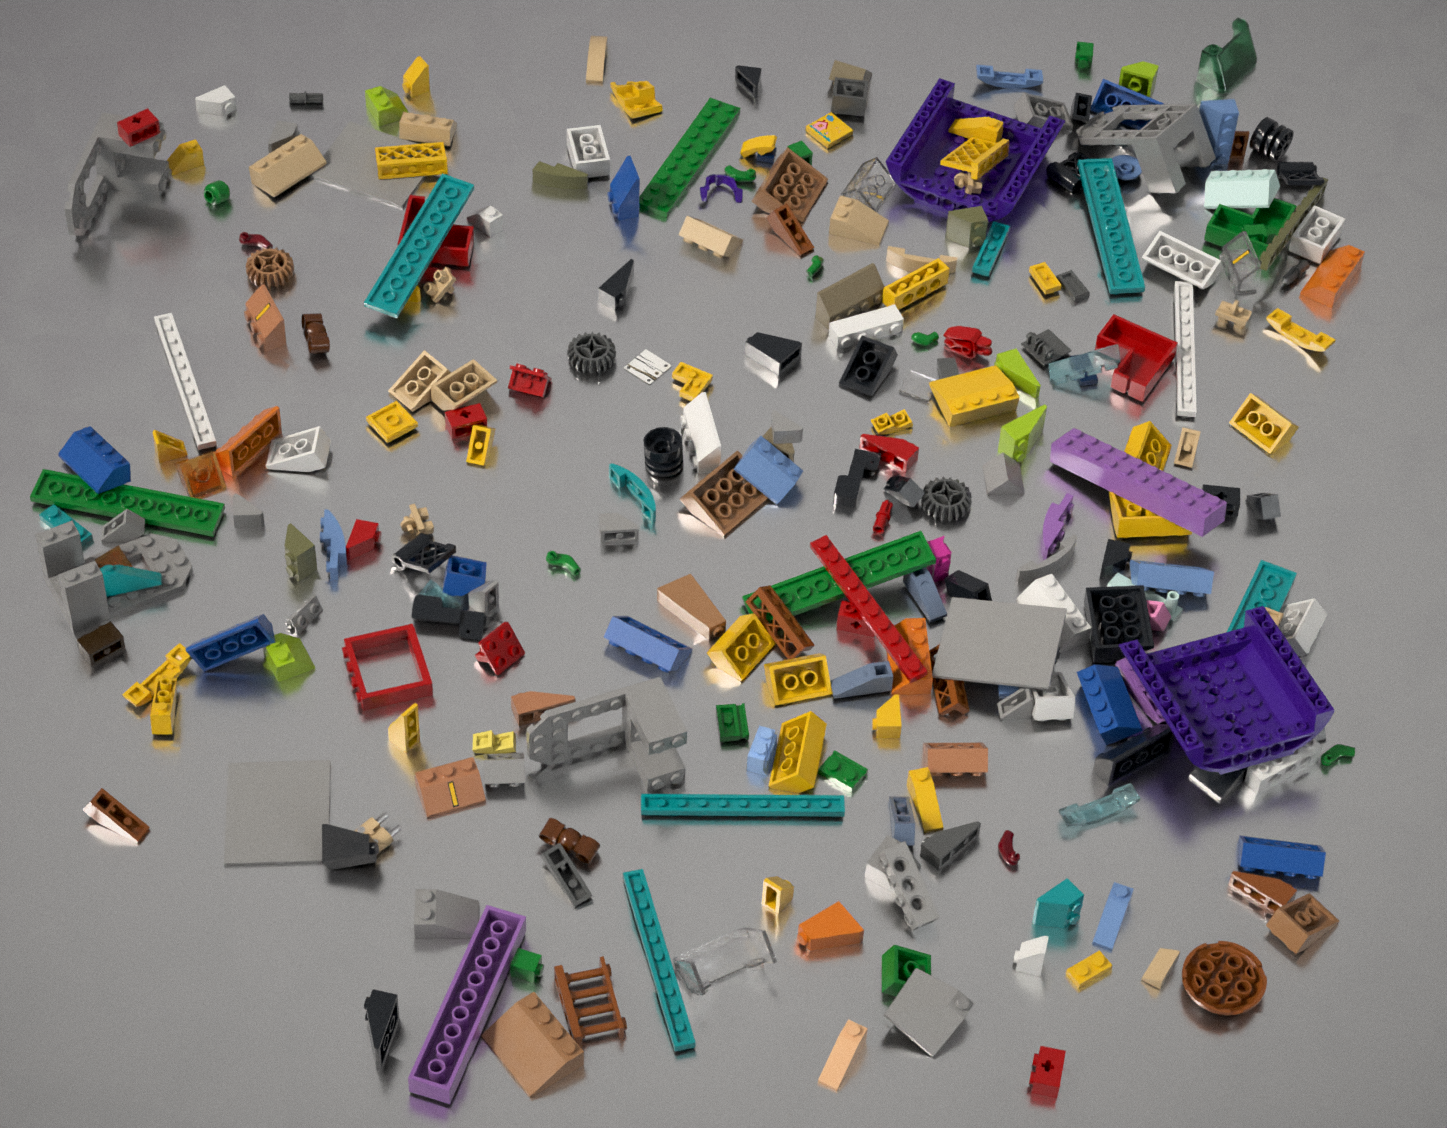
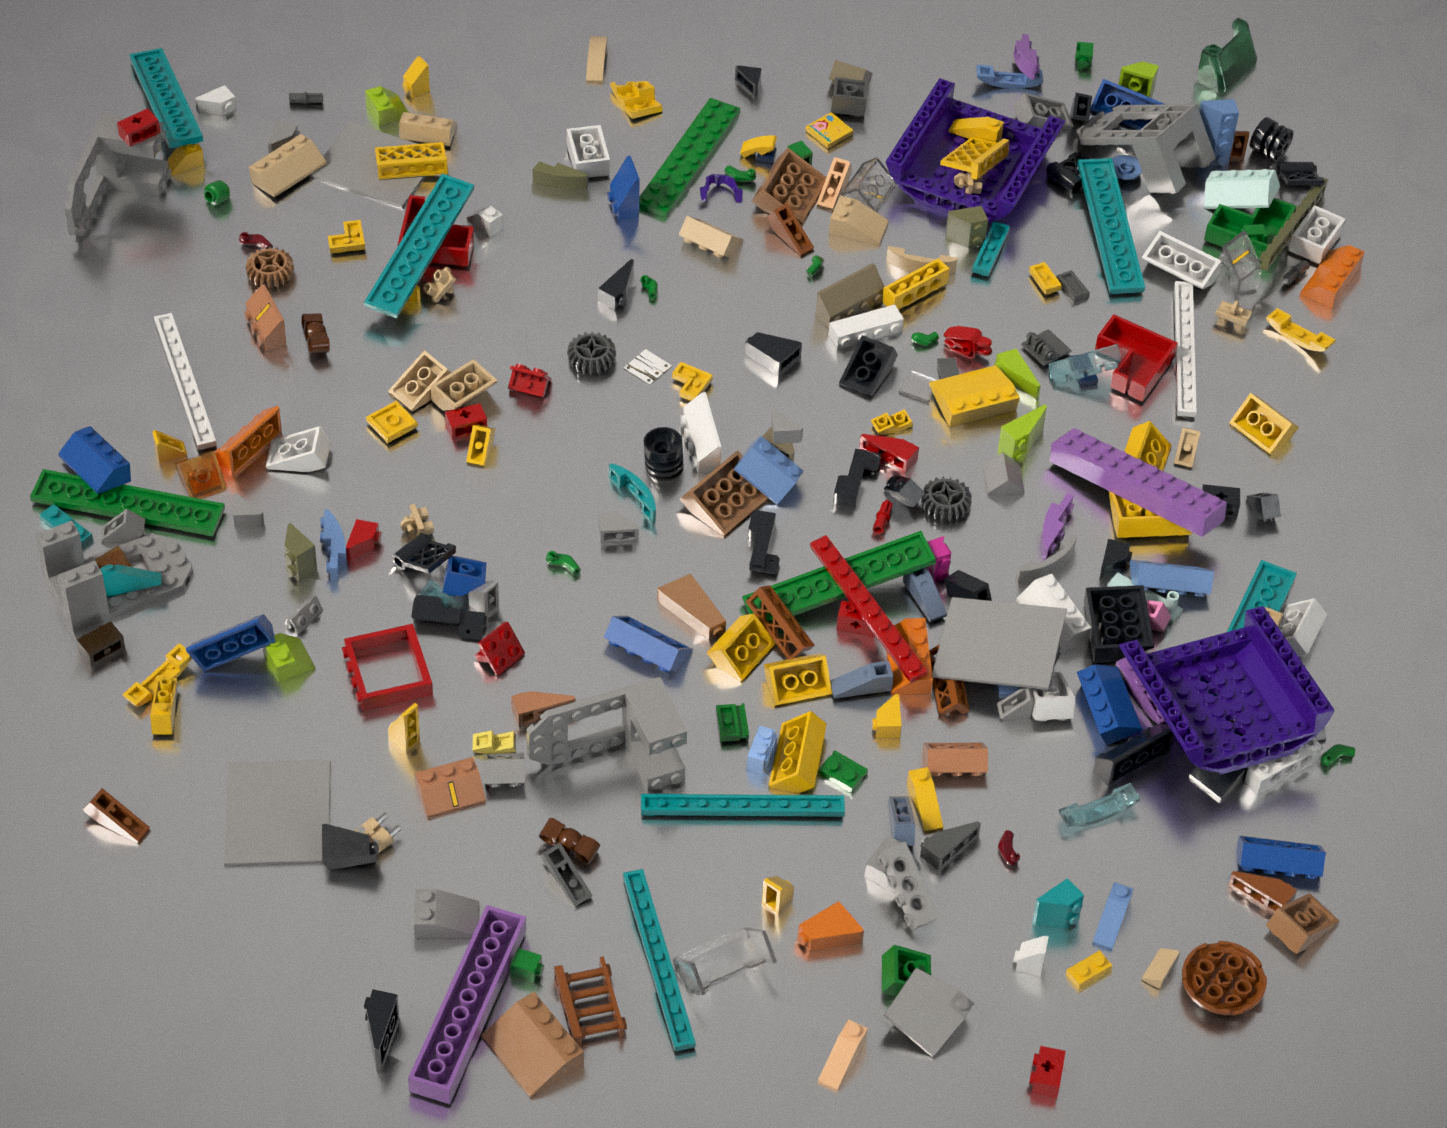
none -> teal plate [129,48,204,148]
none -> yellow plate [328,220,365,253]
none -> green arm [640,275,658,299]
none -> black piece [748,510,780,575]
none -> light nougat slope [817,157,853,210]
none -> medium lavender slope [1013,34,1040,80]

